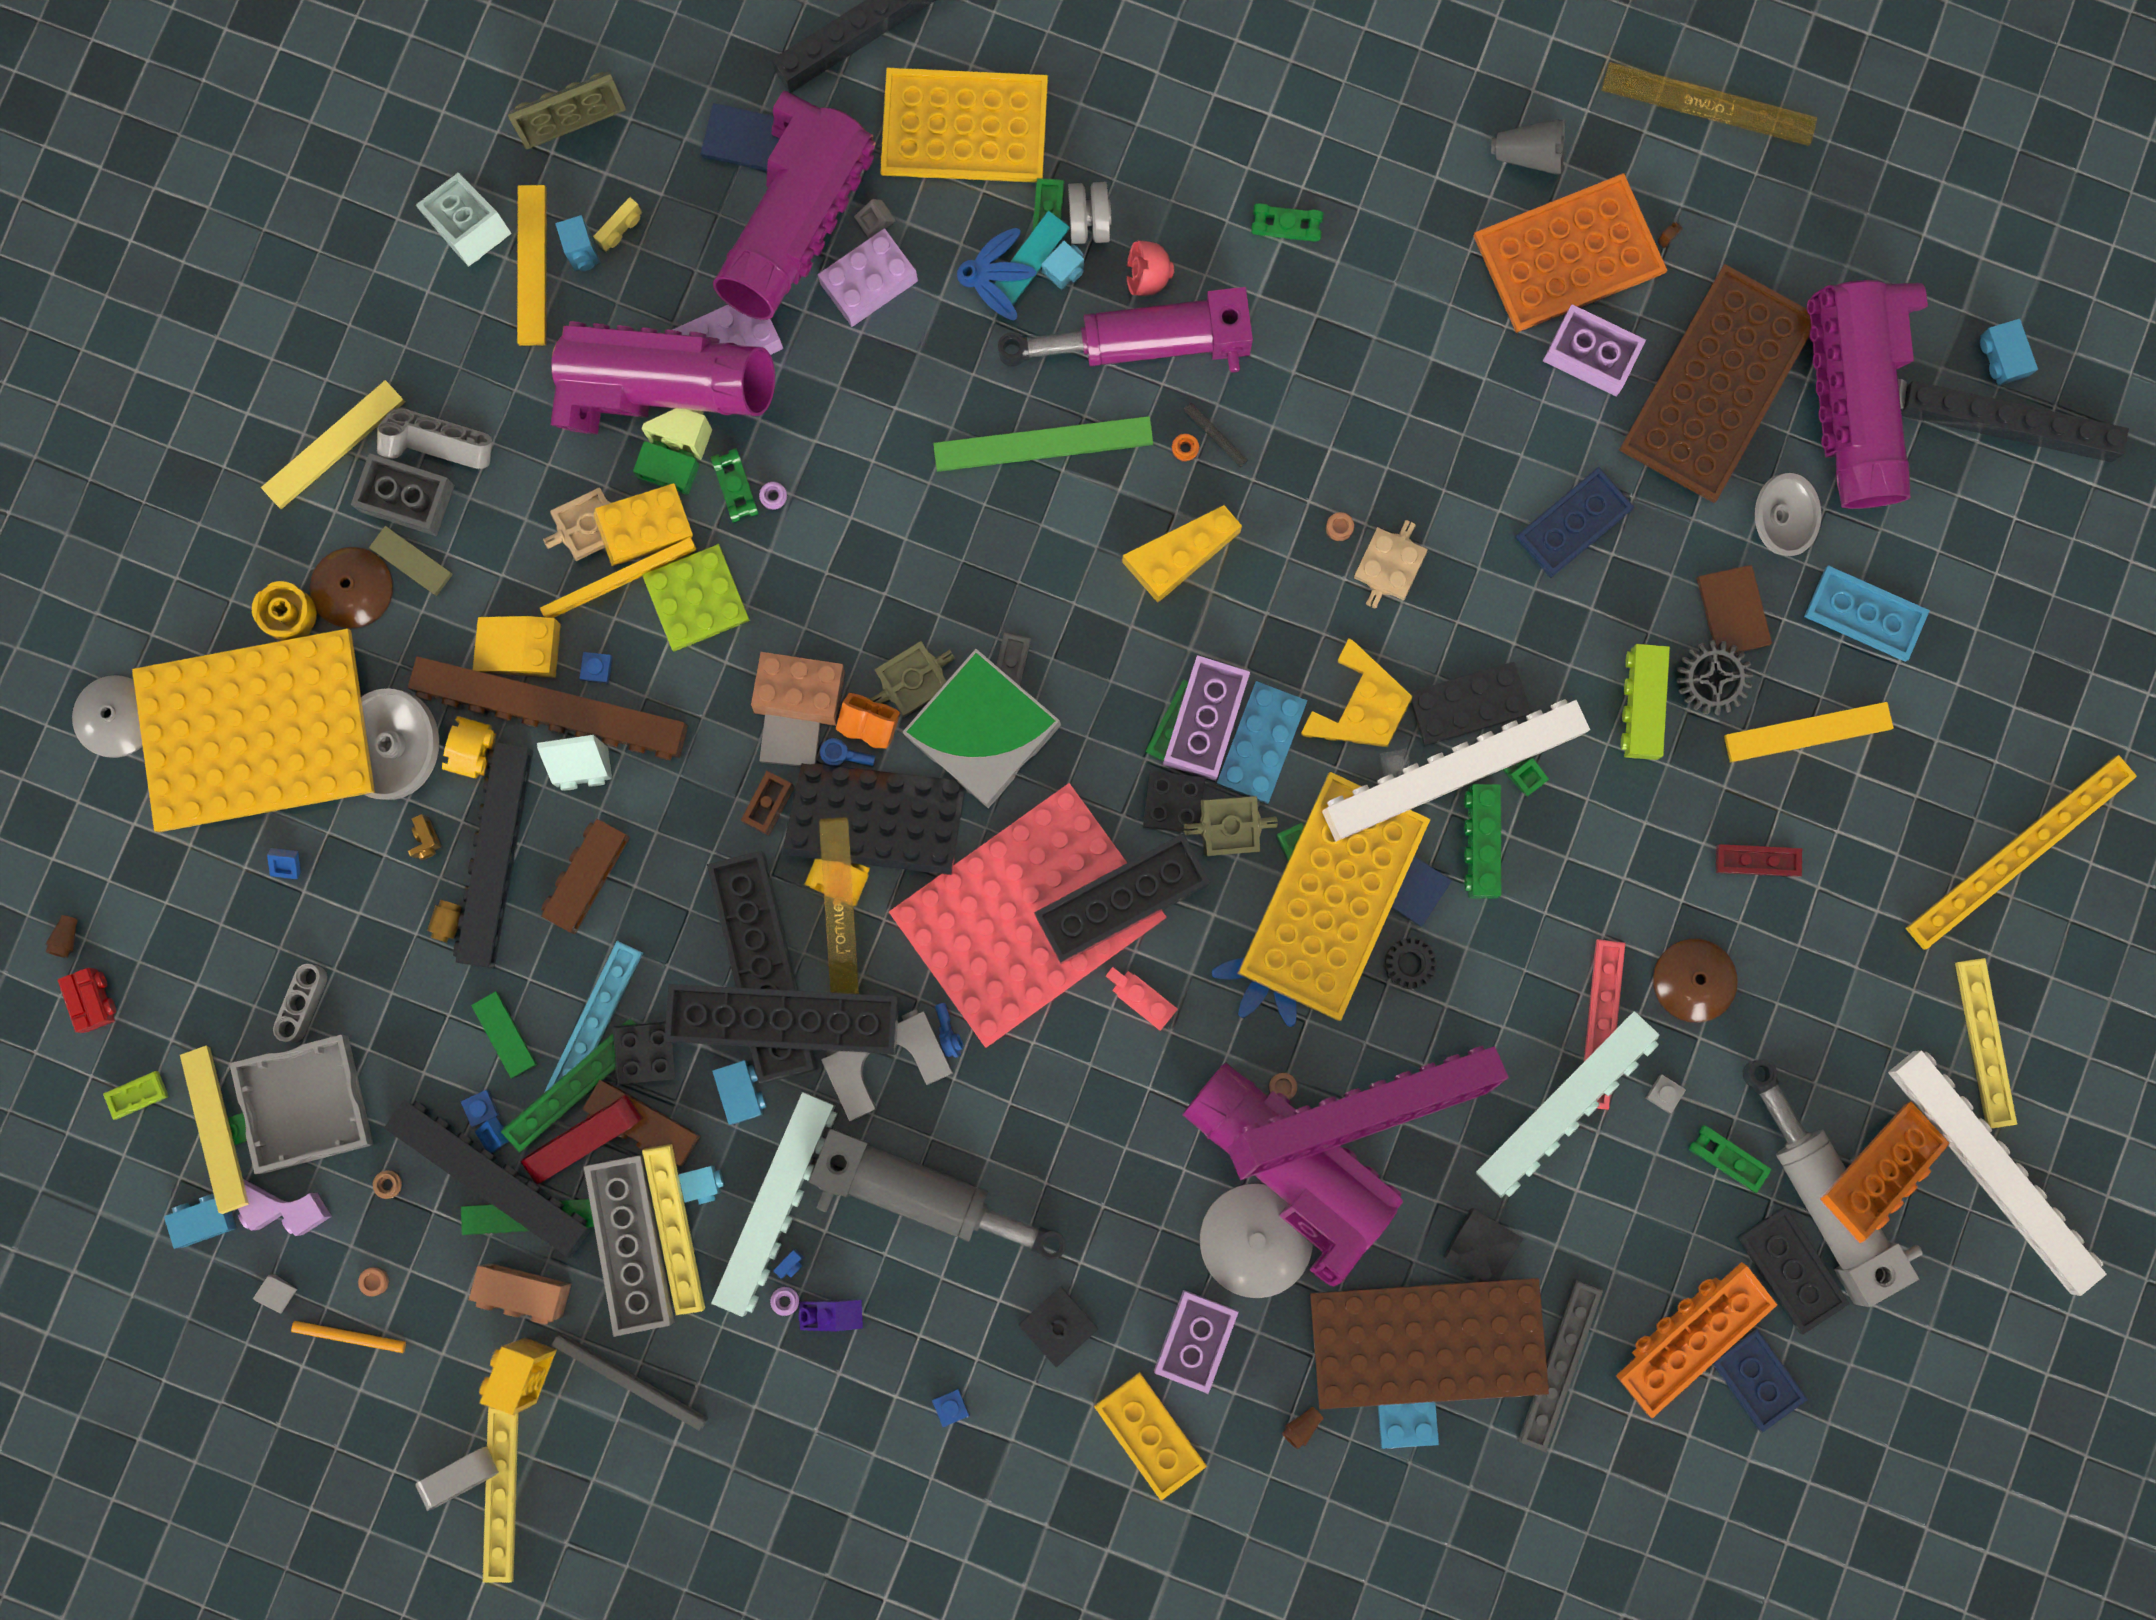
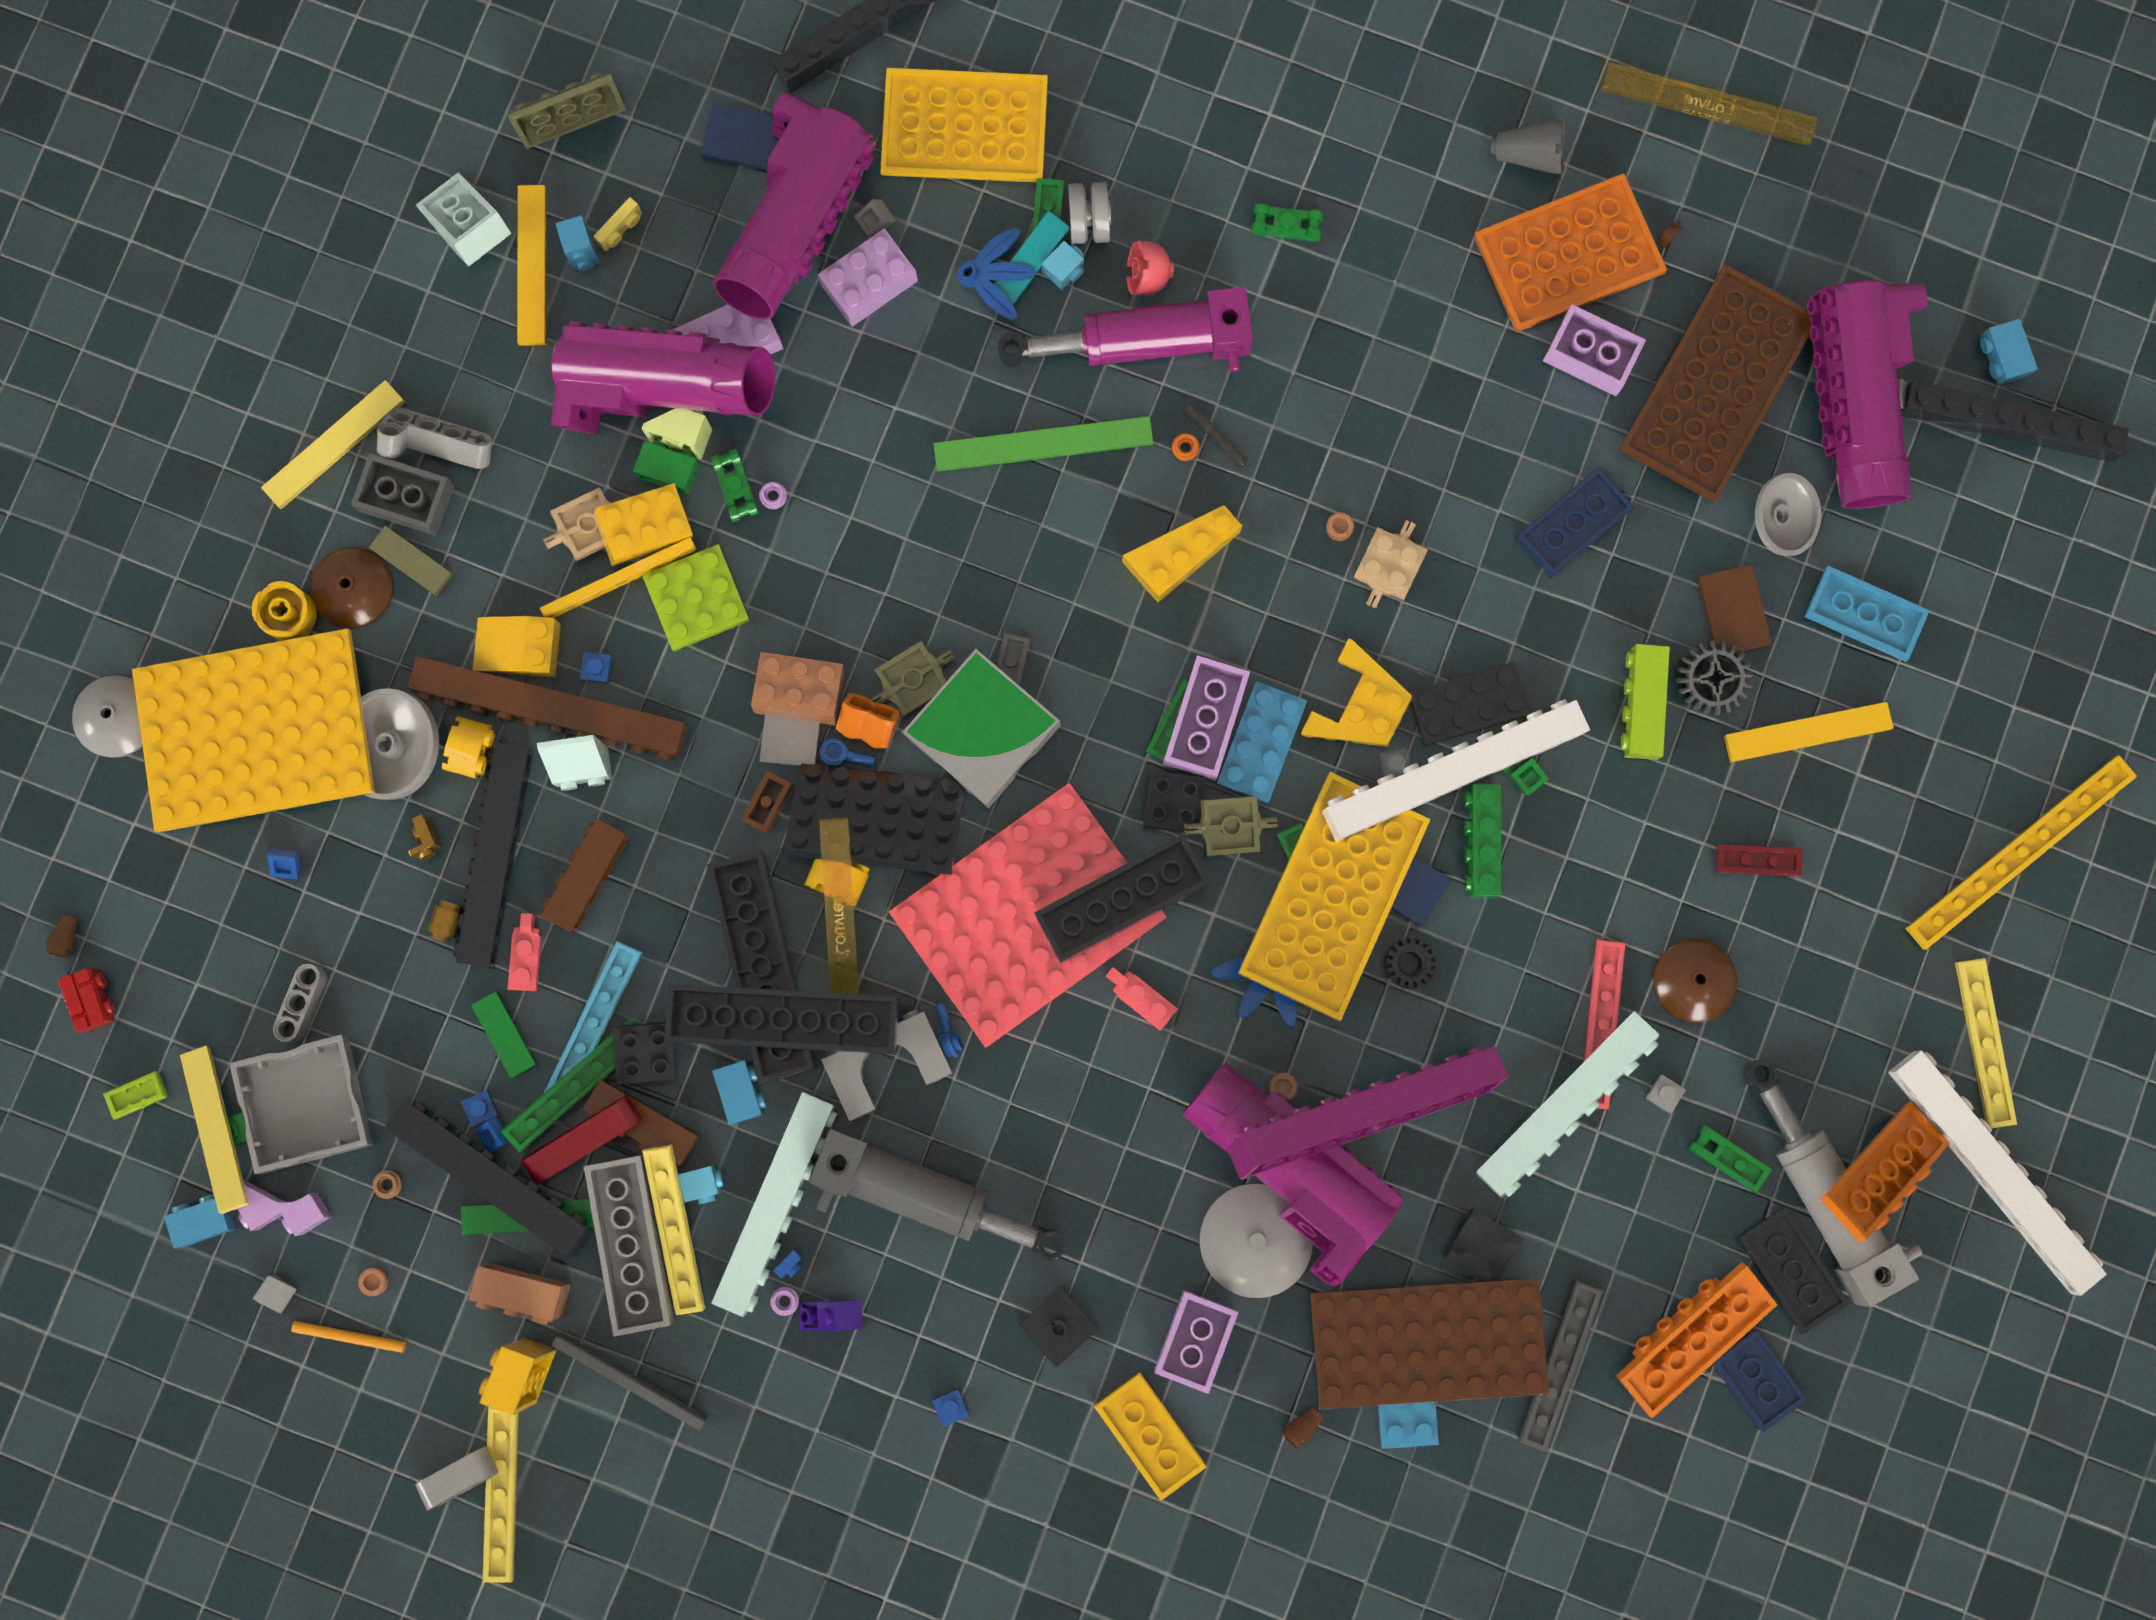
none -> coral hinge [508,913,542,992]

